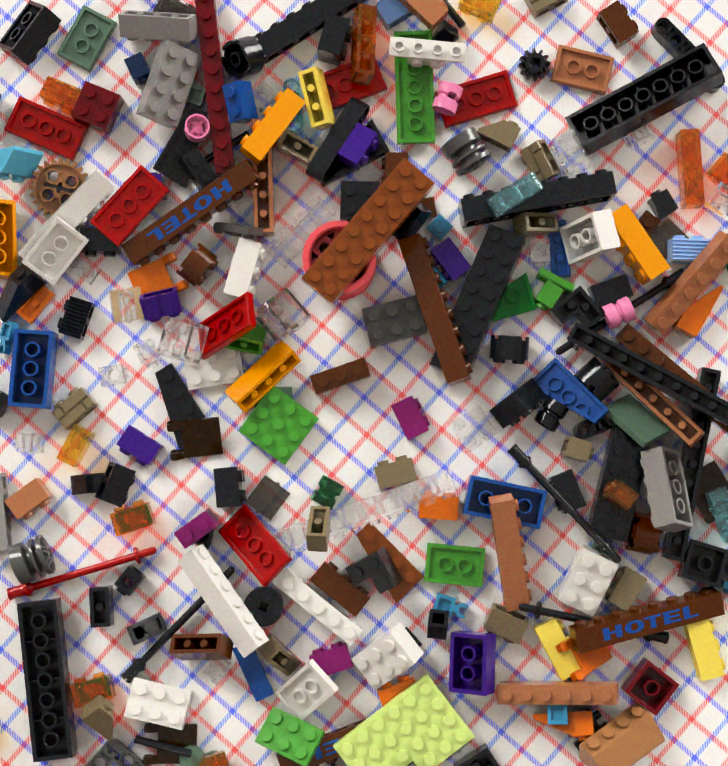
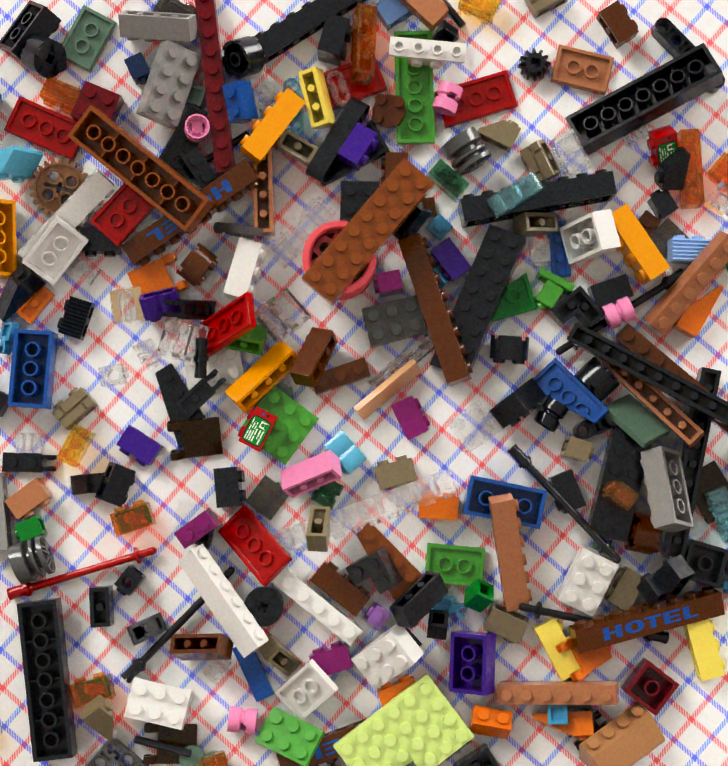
none -> black hinge [2,452,57,473]
none -> green brick [14,516,48,542]
none -> black brick [21,35,67,78]
none -> dark orange brick [68,105,215,234]
none -> black hinge [163,299,216,320]
none -> black hinge [175,369,227,419]
none -> black pin [193,338,209,378]
none -> bright pink wheel [227,706,258,735]
none -> brick [237,406,278,452]
none -> bright pink brick [280,450,342,498]
none -> reddish brown brick [289,327,338,388]
none -> medium azure brick [324,430,367,474]
none -> clear beam [326,70,350,107]
none -> light nougat tile [353,358,422,420]
none -> medium lavender brick [363,601,390,630]
none -> clear plate [368,333,435,390]
none -> reddish brown piece [371,94,406,128]
none -> magenta piece [373,269,403,298]
none -> black brick [389,571,448,629]
none -> clear green brick [427,159,469,202]
none -> green brick [464,579,494,613]
none -> orange brick [469,705,513,739]
none -> black brick [636,554,695,606]
none -> red brick [647,125,679,170]
none -> black slope [654,147,691,190]

